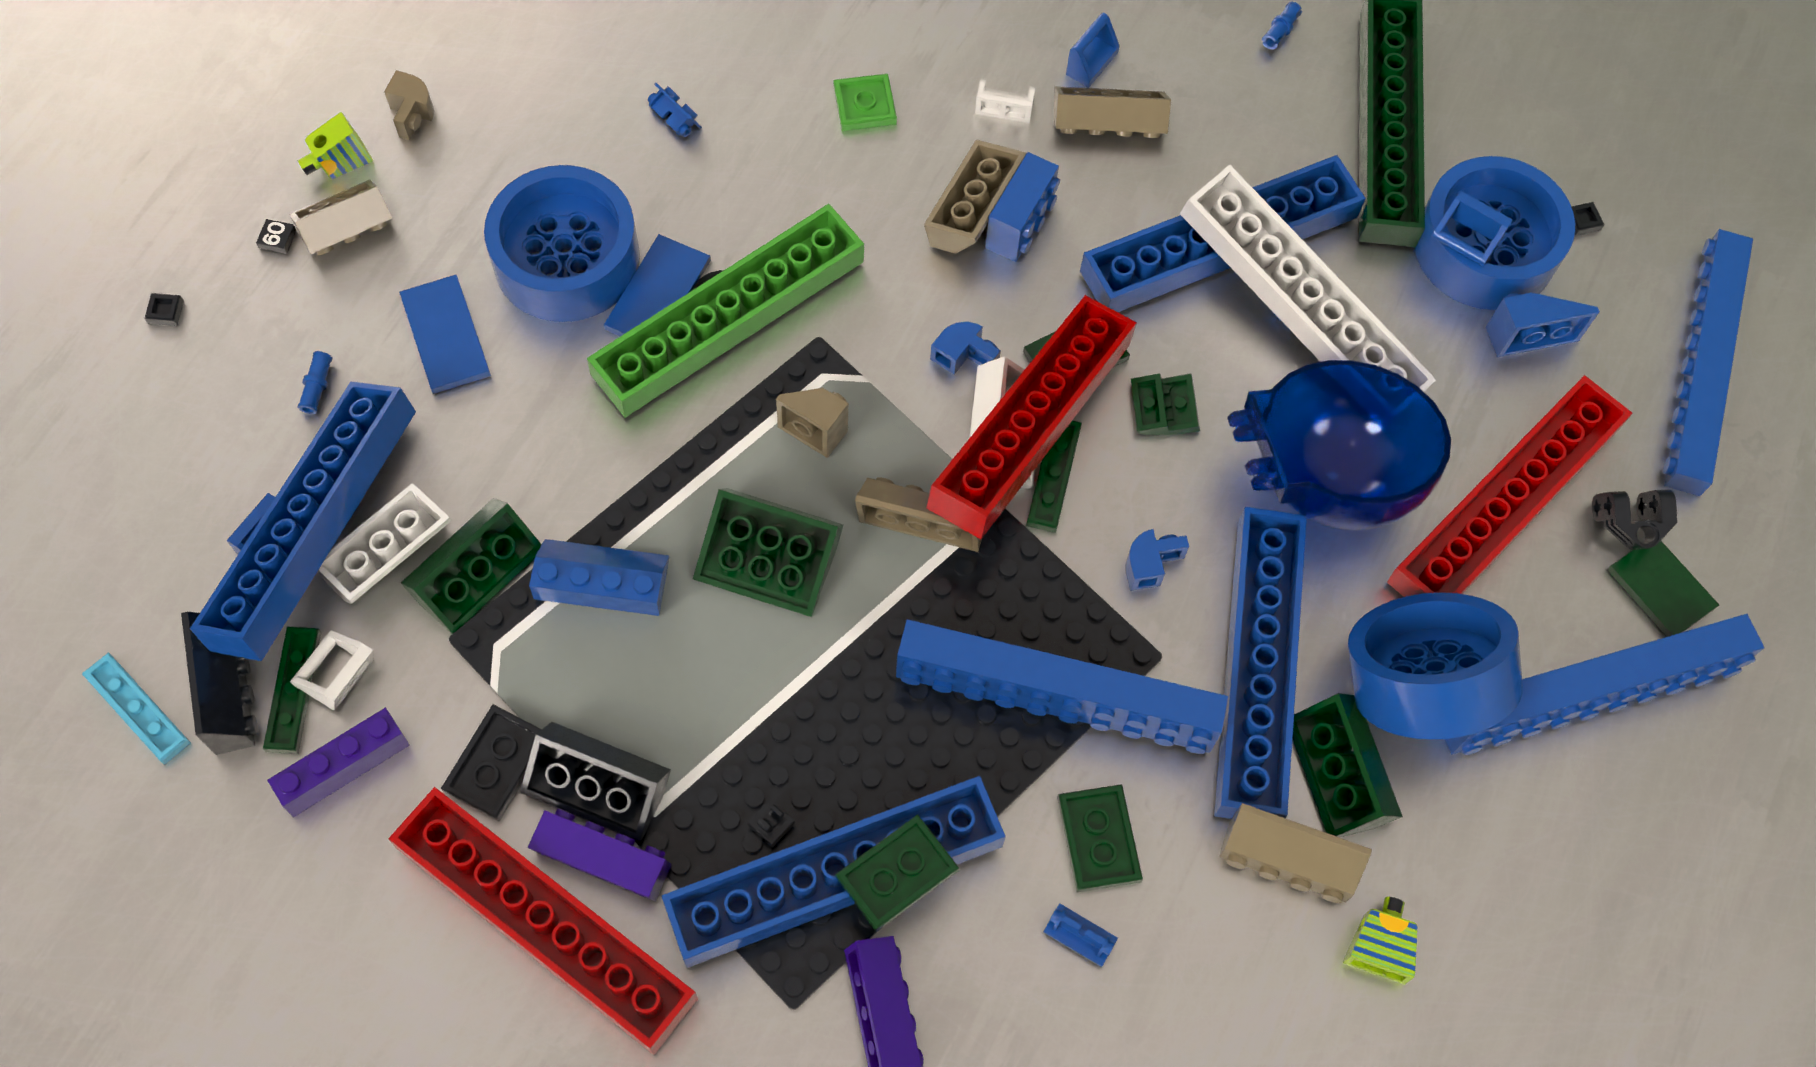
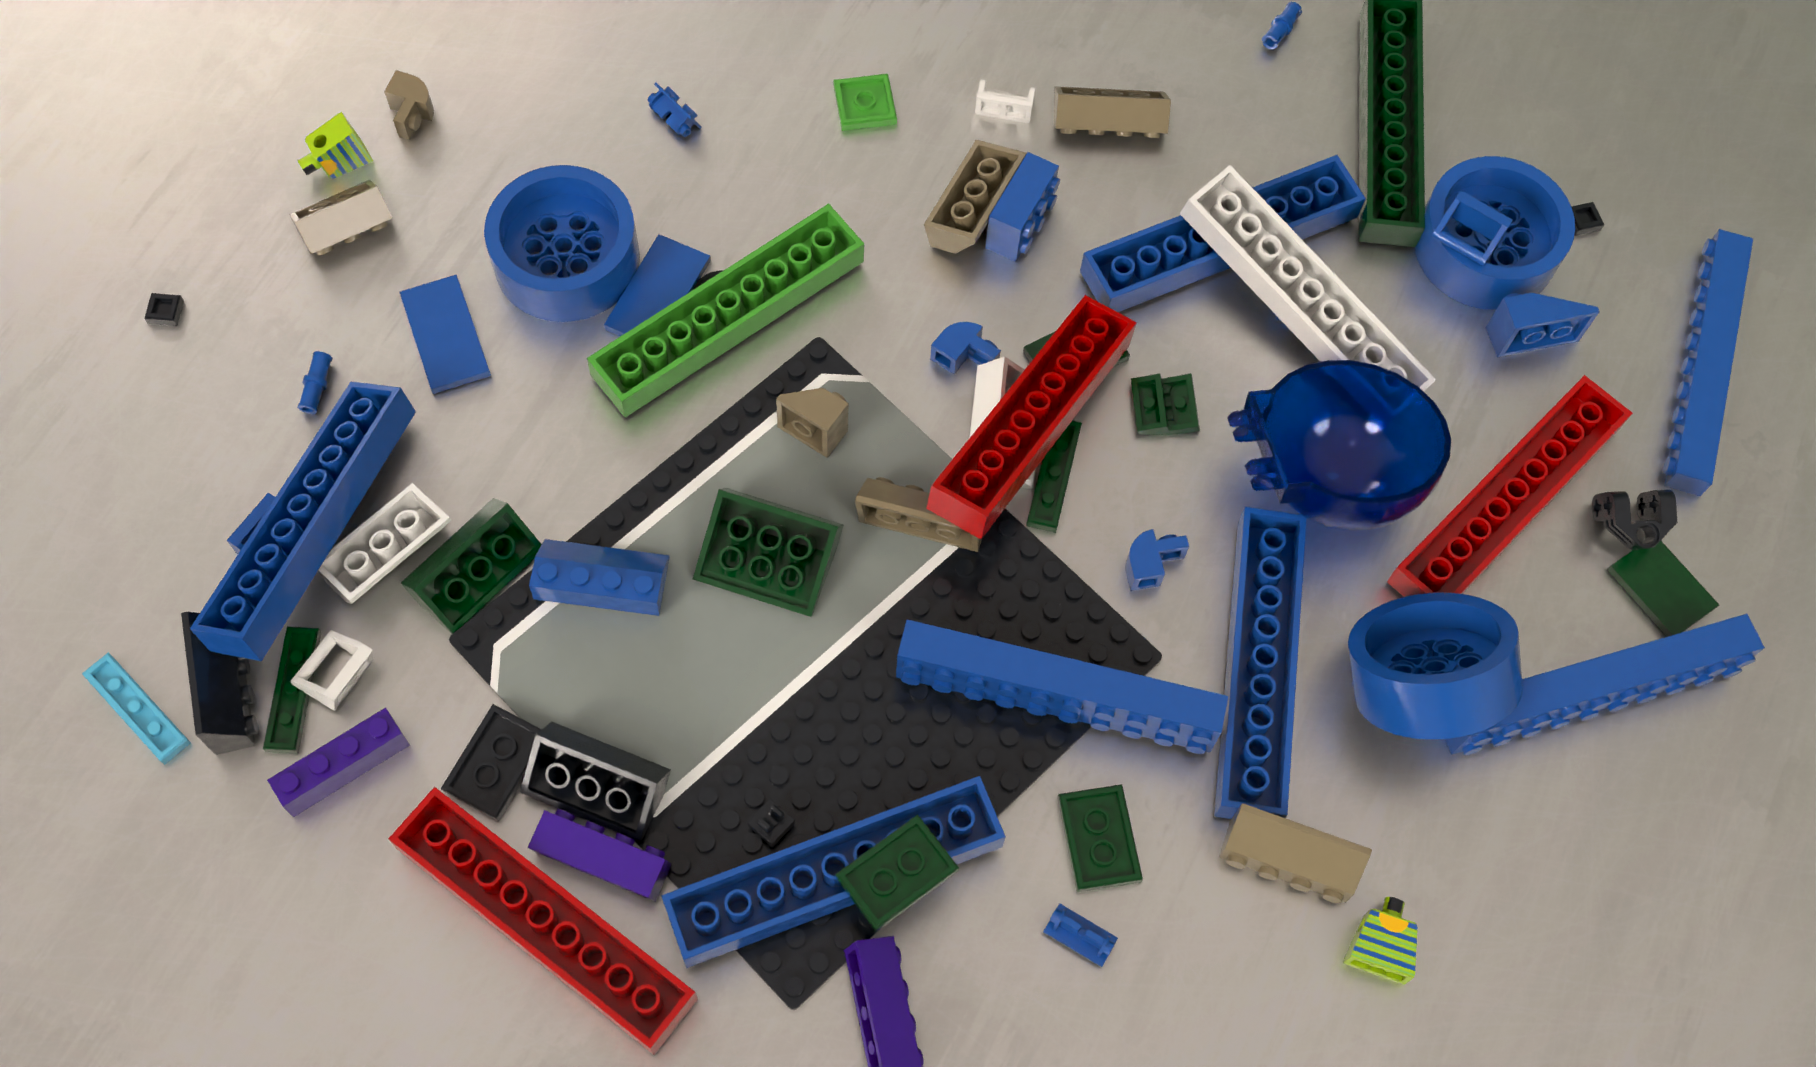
black tile [256,219,296,254] -> none
blue tile [1066,13,1120,88] -> none
dark green slope [1293,693,1403,838] -> none

